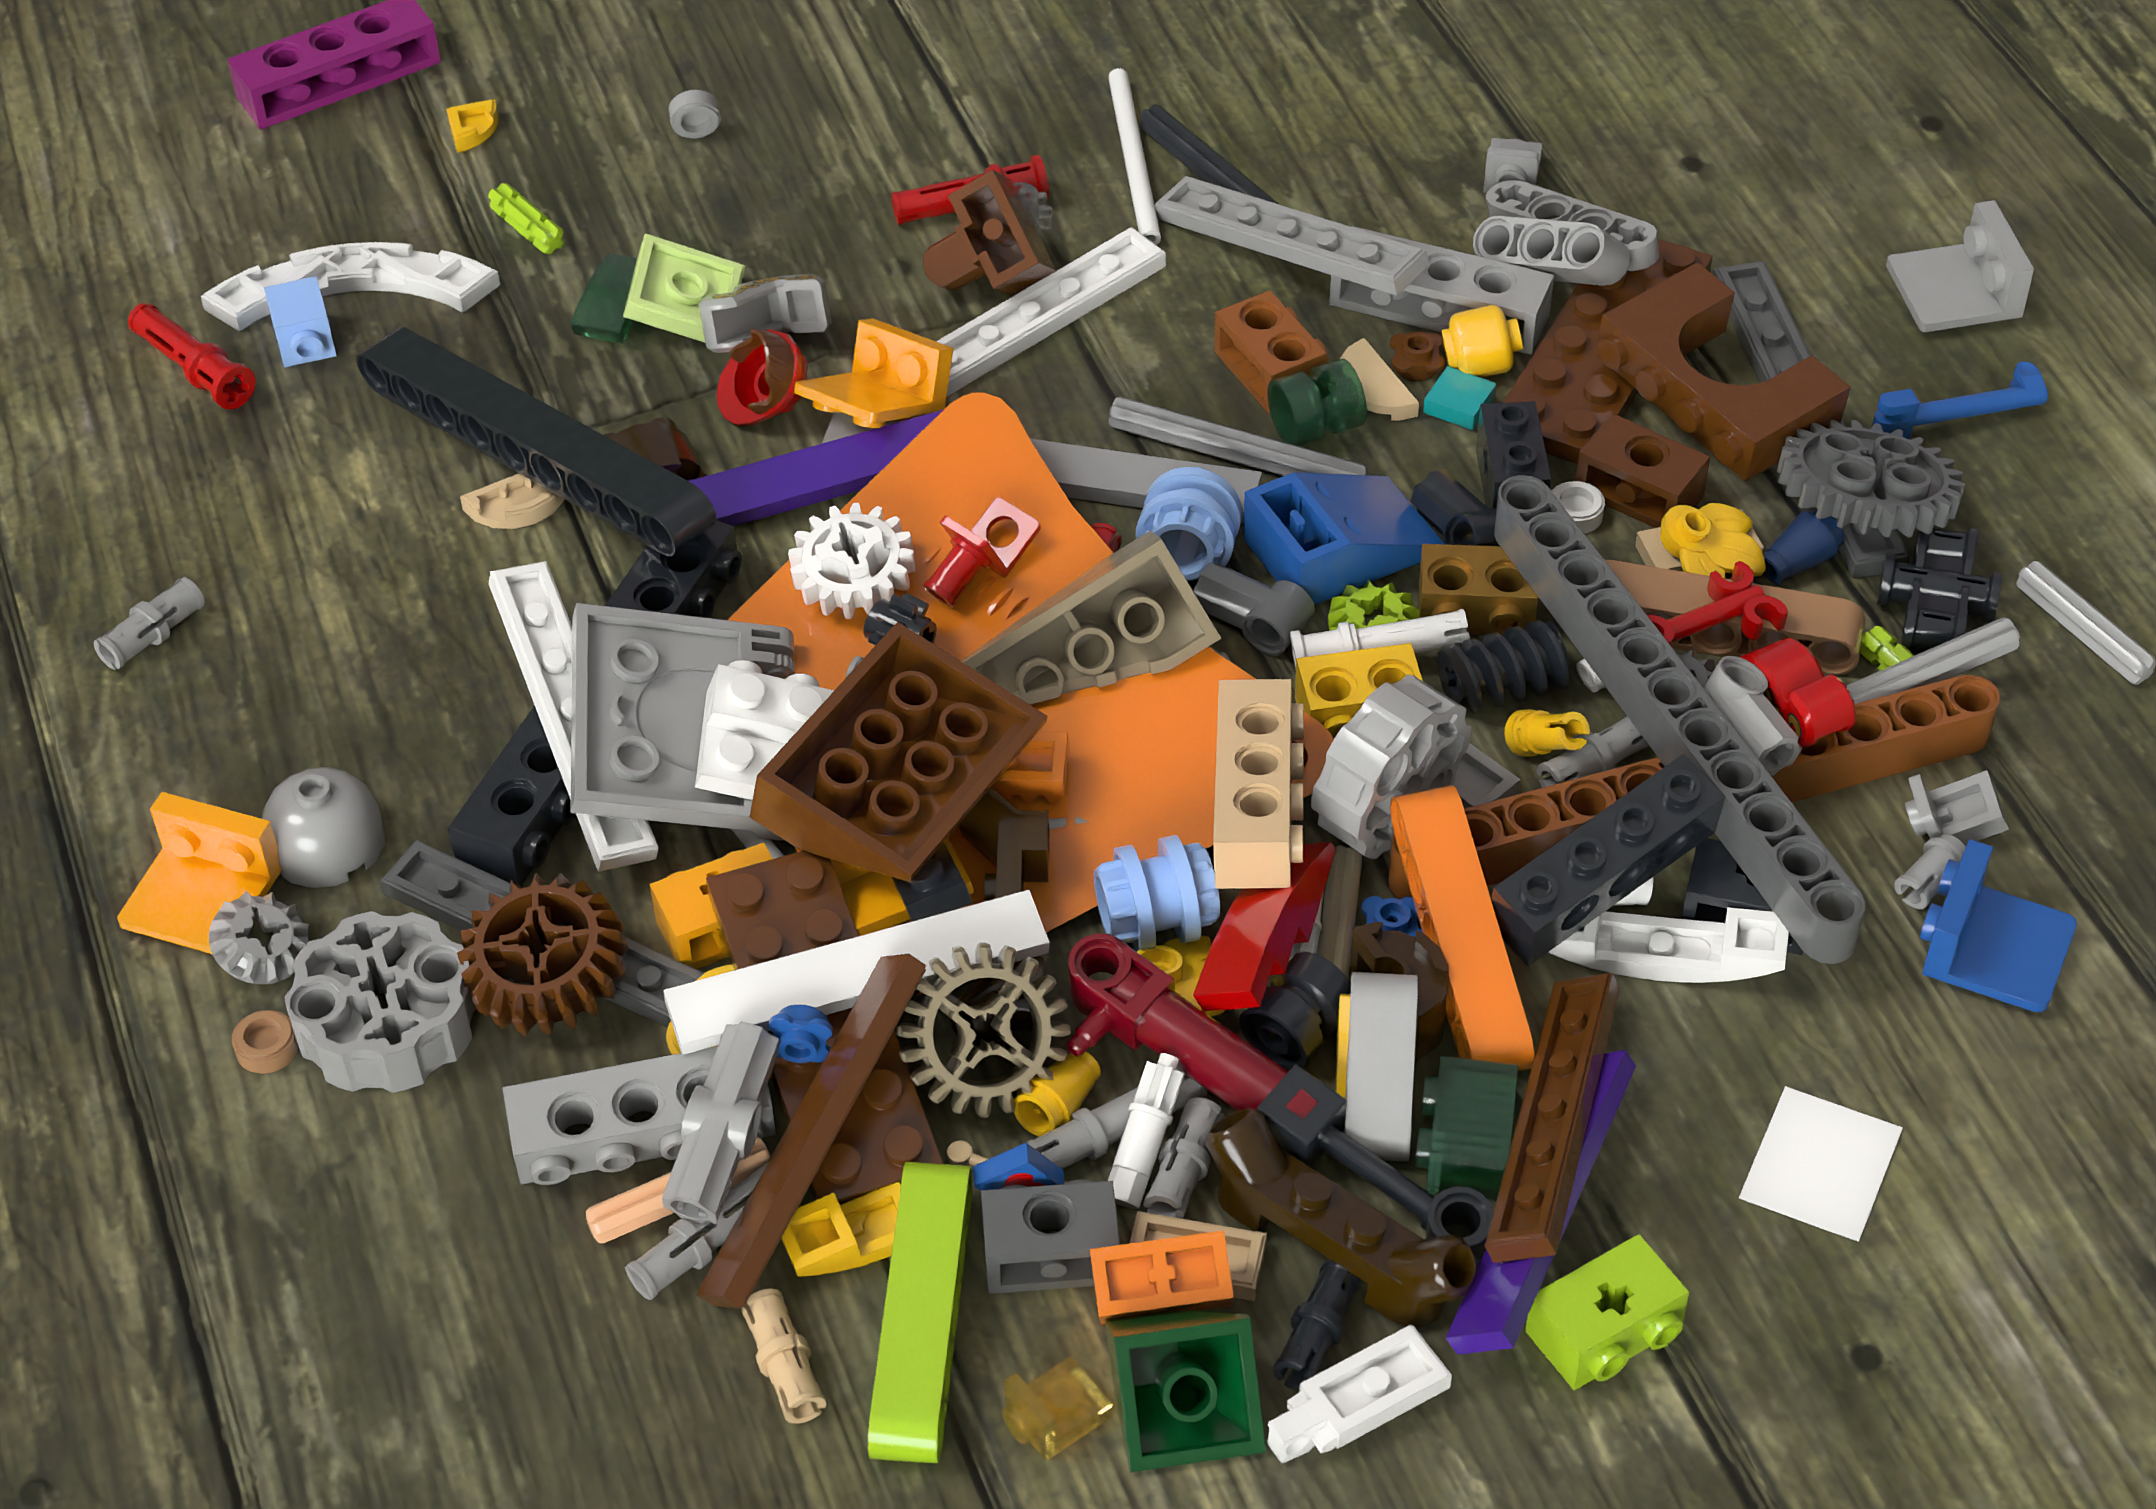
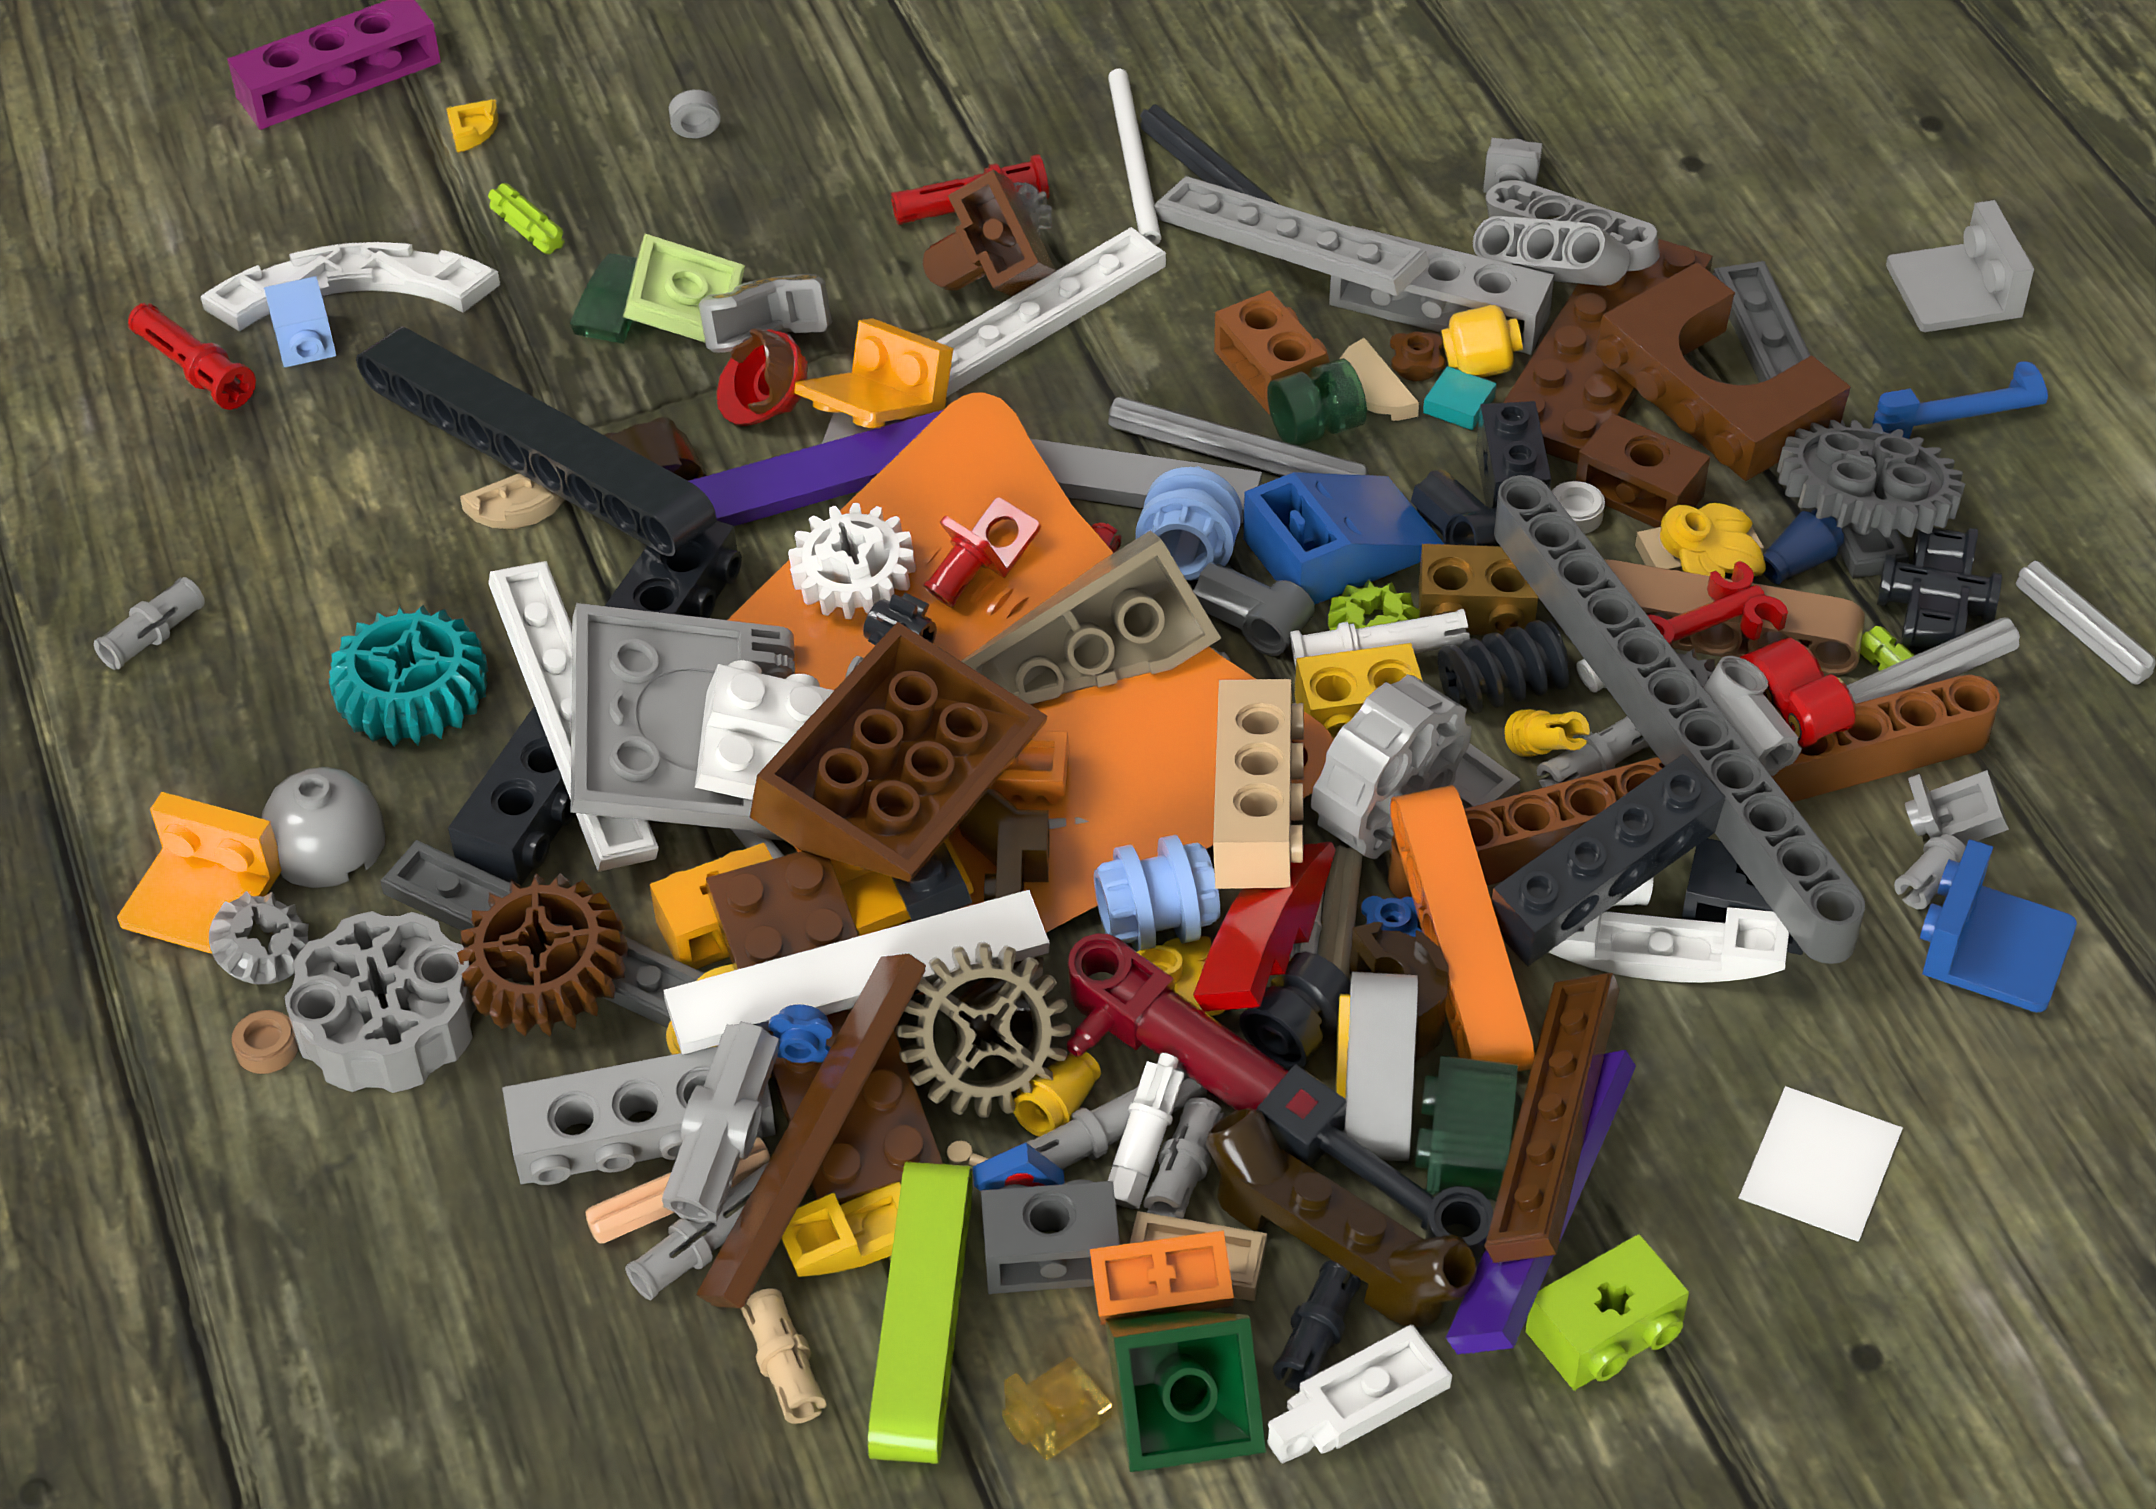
none -> teal gear [329,605,488,747]

